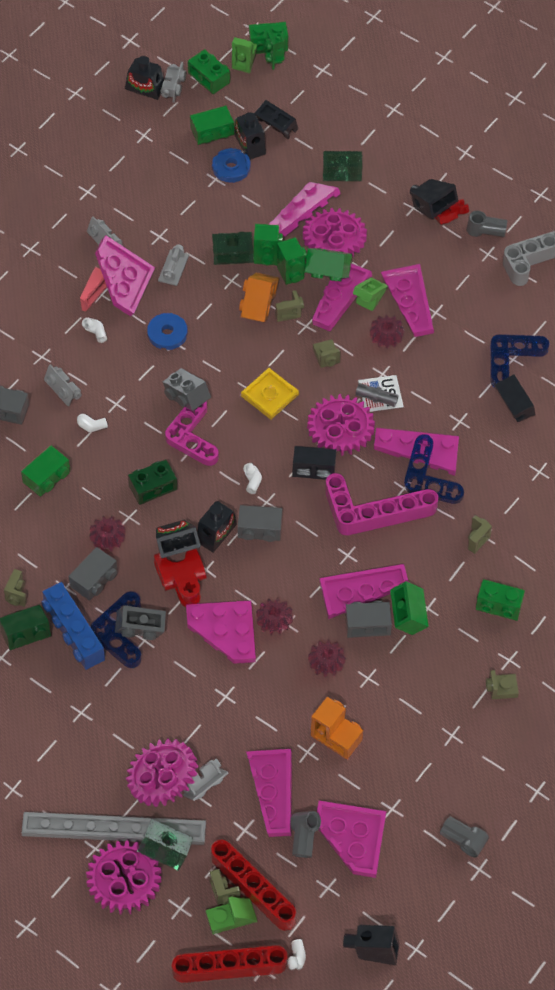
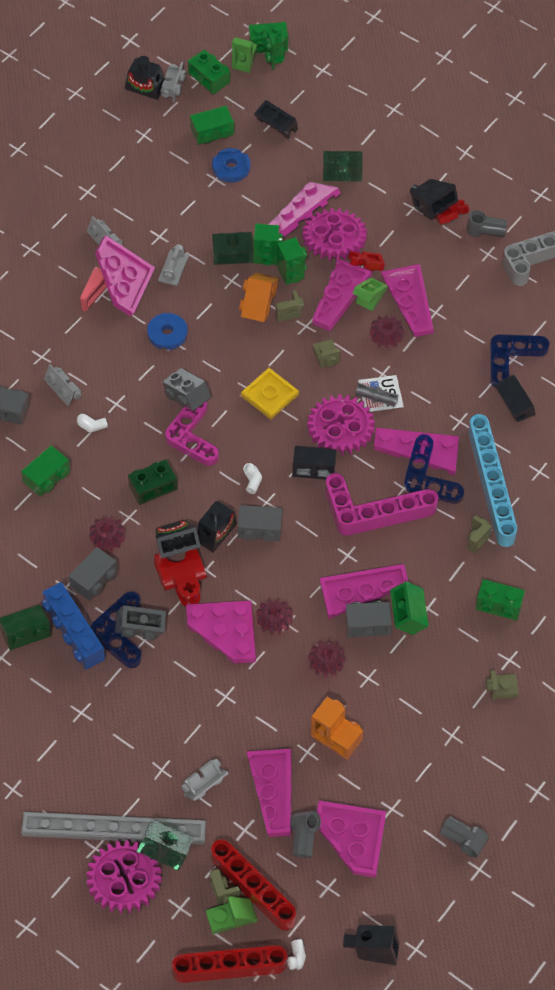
olive bracket [4,569,27,607] -> none
white arm [82,317,107,343] -> none
dark pink gear [126,739,198,807] -> none
black torso [234,112,266,160] -> none
green brick [305,248,352,281] -> none
none -> red plate [348,251,385,271]
none -> medium azure beam [469,414,517,547]

